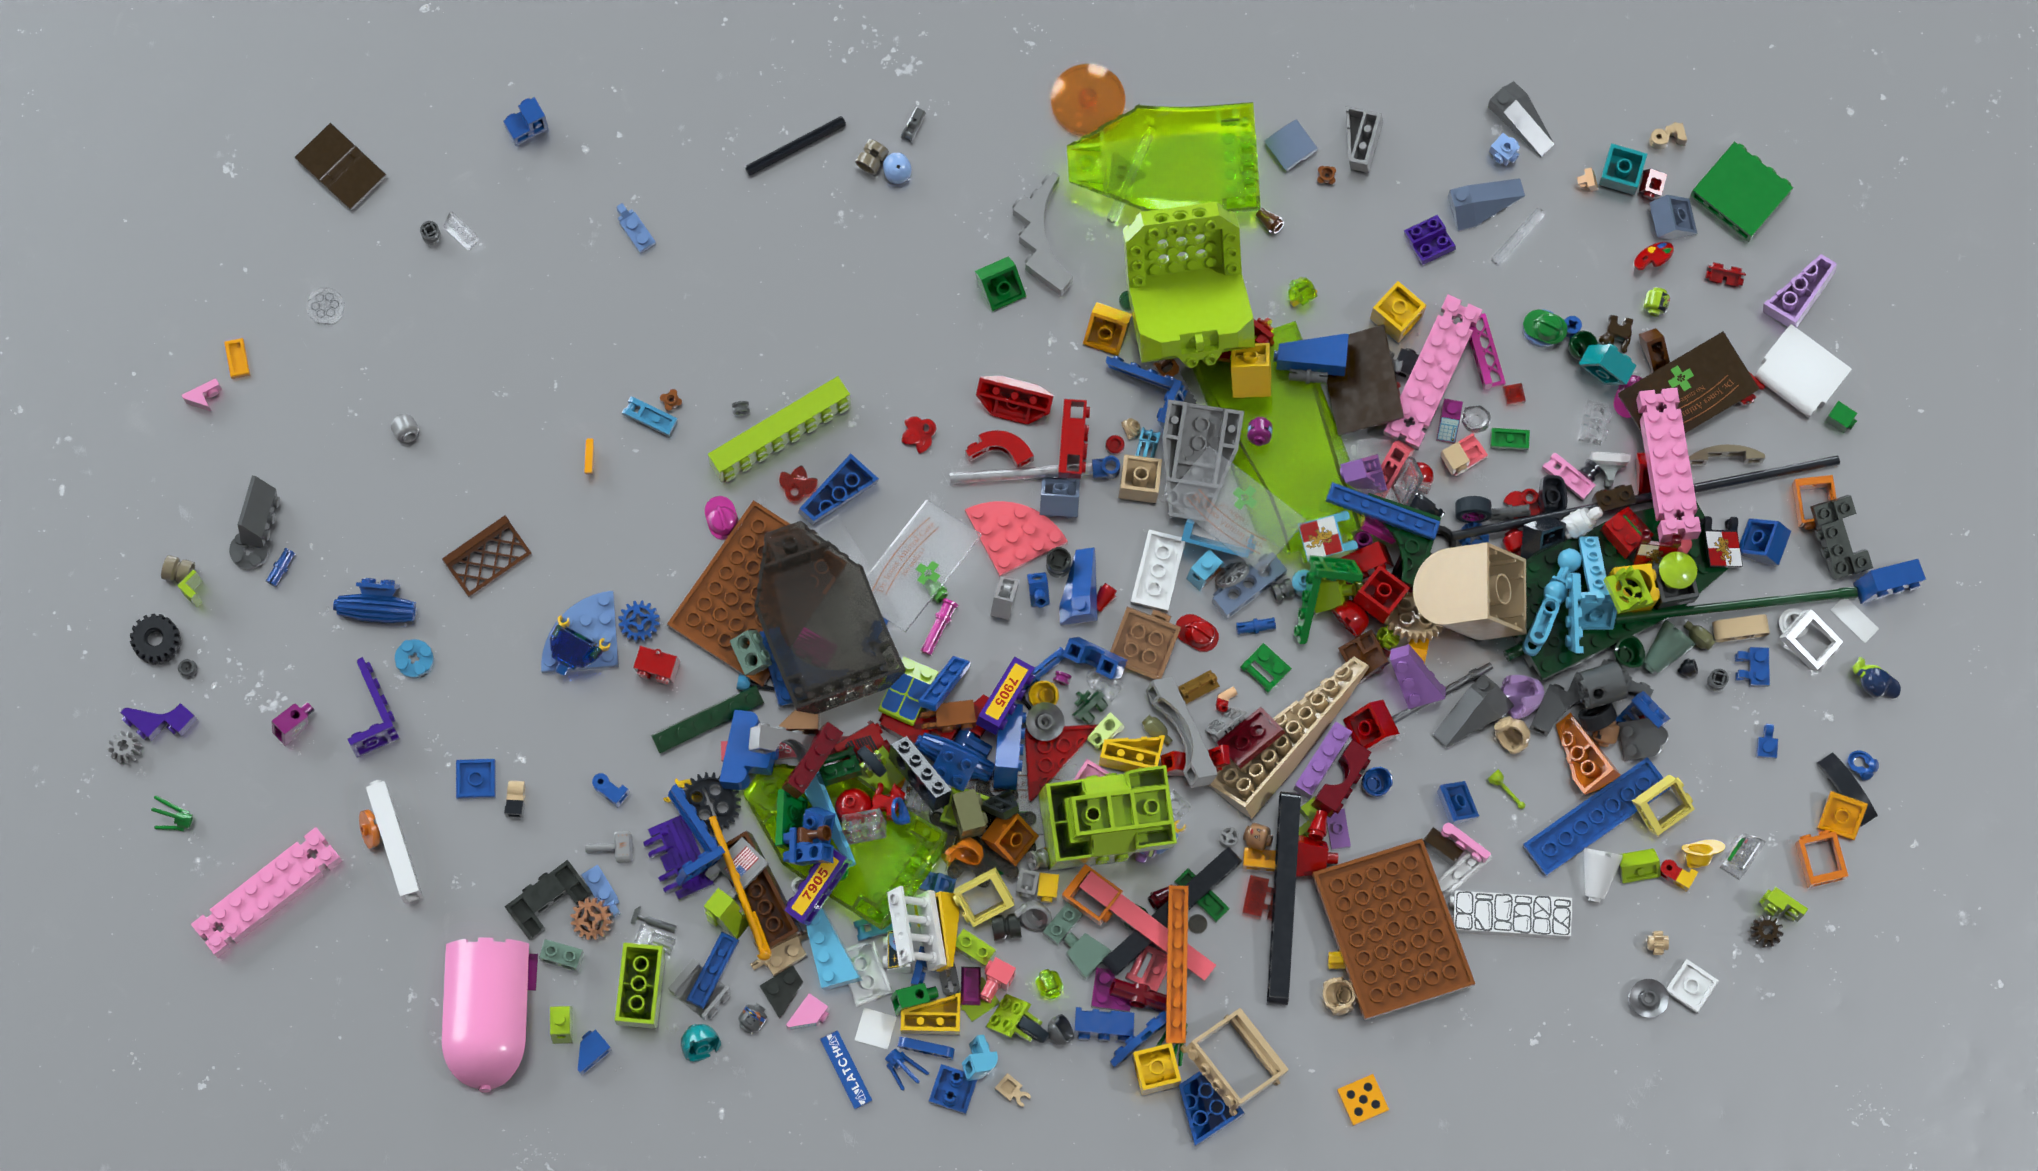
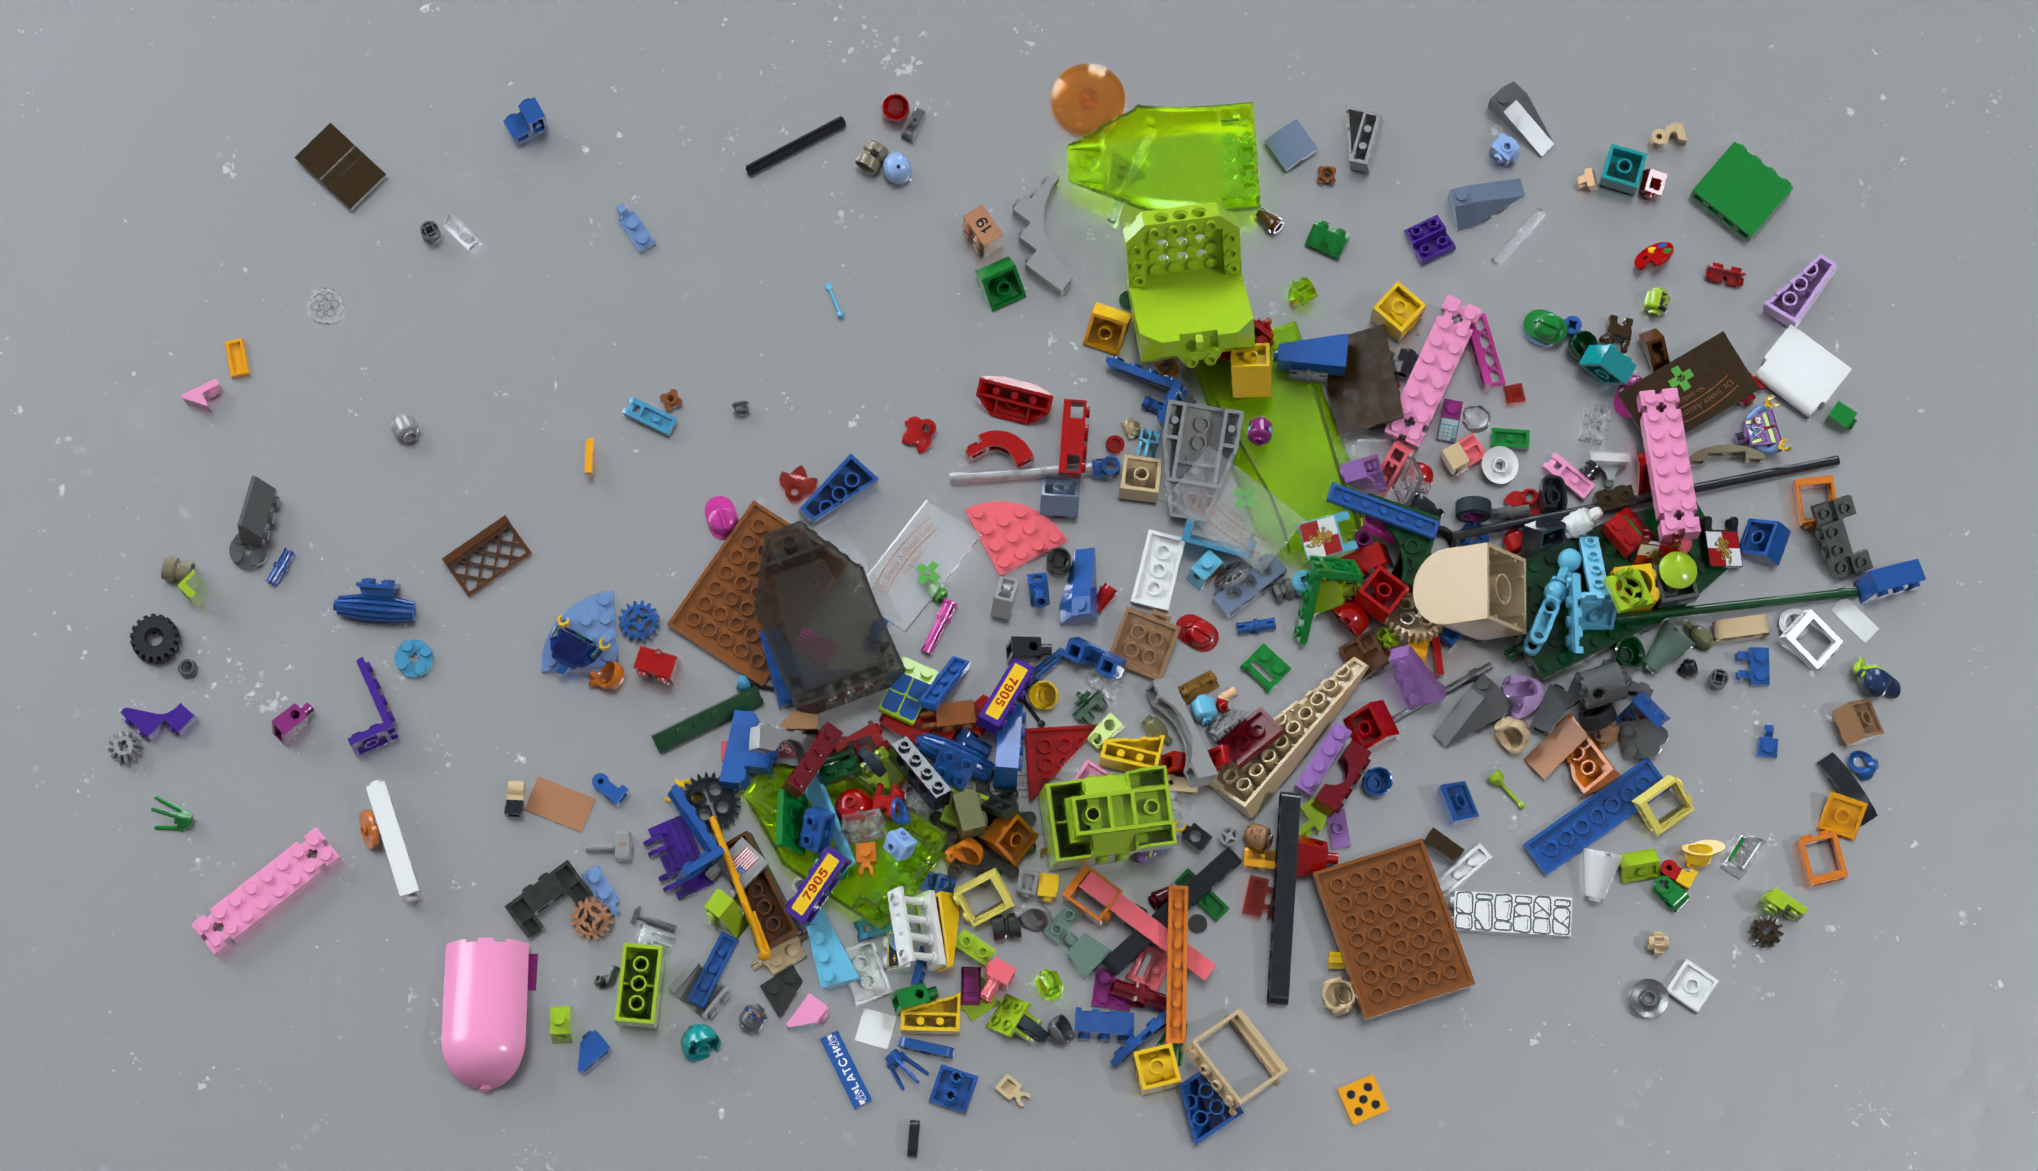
blue tile [456,759,496,799] -> none
sand green brick [539,939,584,972] -> none
lime brick [708,376,851,483] -> none
sand green brick [730,630,772,675] -> none
blue hips [783,825,833,866] -> none
dark grey beam [939,963,960,997] -> none
medium azure brick [962,1035,998,1081] -> none
flat silver dish [1026,702,1065,741] -> none
light grey wheel [1026,848,1049,871] -> none
magenta bush [1053,671,1072,687] -> none
red cone [1307,810,1328,841] -> none
bright pink plate [1441,823,1491,863] -> none
sand blue slope [1649,195,1698,239] -> none
none -> nougat window [524,776,596,833]
none -> orange piece [588,661,624,690]
none -> pearl dark grey arm [594,965,620,988]
none -> medium azure hinge [825,283,845,318]
none -> orange plate [856,842,877,877]
none -> red hair [881,93,909,122]
none -> light blue brick [883,827,918,862]
none -> black beam [907,1119,920,1157]
none -> nougat brick [962,205,1003,258]
none -> black torso [1006,636,1052,665]
none -> blue pin [1141,395,1164,413]
none -> tan leg [1167,774,1198,796]
none -> black brick [1181,823,1212,855]
none -> medium azure head [1191,694,1218,725]
none -> green bracket [1305,220,1350,259]
none -> red tile [1430,637,1444,679]
none -> blue plate [1438,627,1462,648]
none -> white dish [1481,446,1519,484]
none -> nougat piece [1524,716,1589,779]
none -> green piece [1652,876,1690,912]
none -> torso [1734,395,1792,456]
none -> medium nougat slope [1832,698,1885,746]

